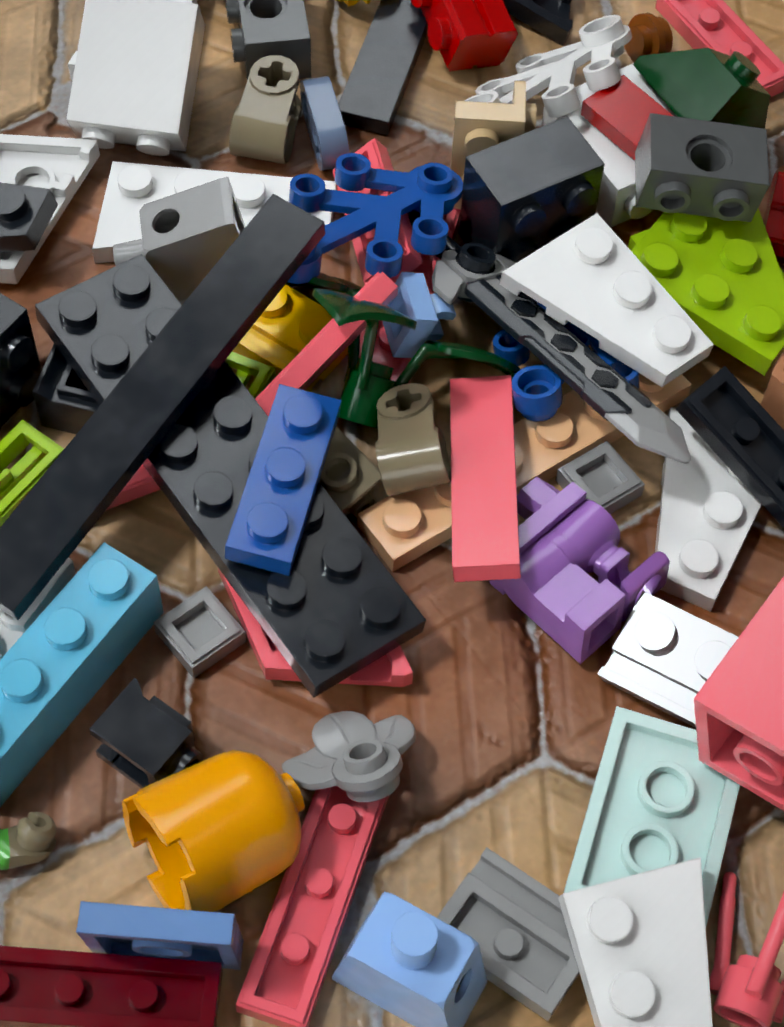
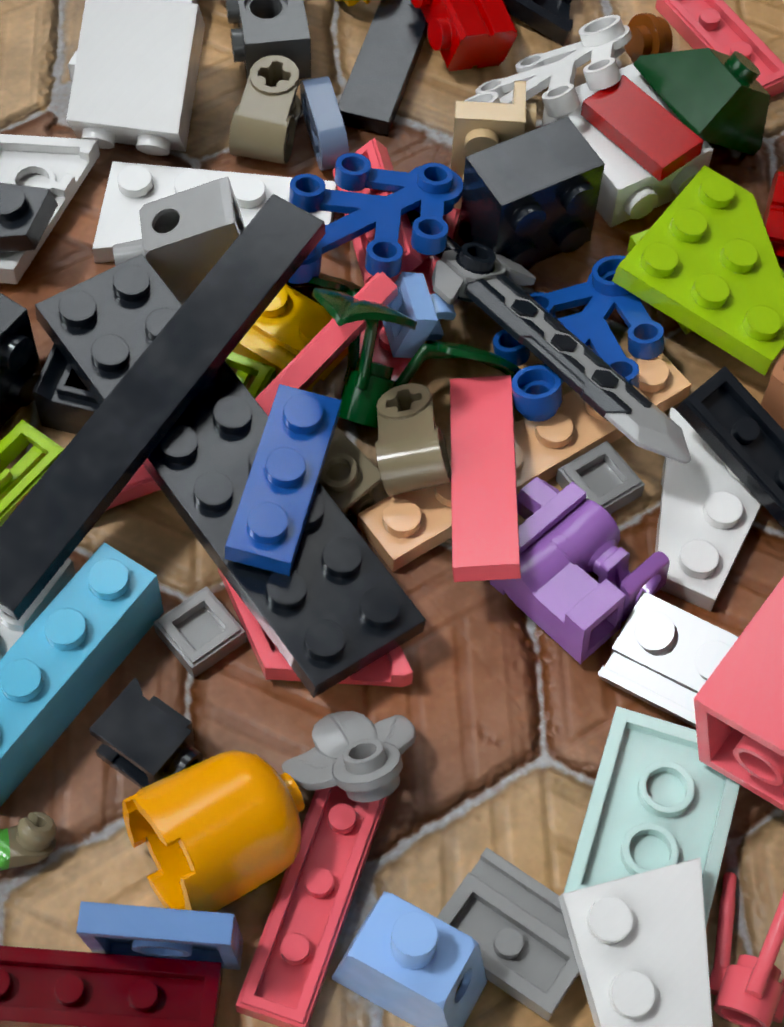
white wing [499,213,714,387] -> none
dark grey brick [635,113,770,222] -> none

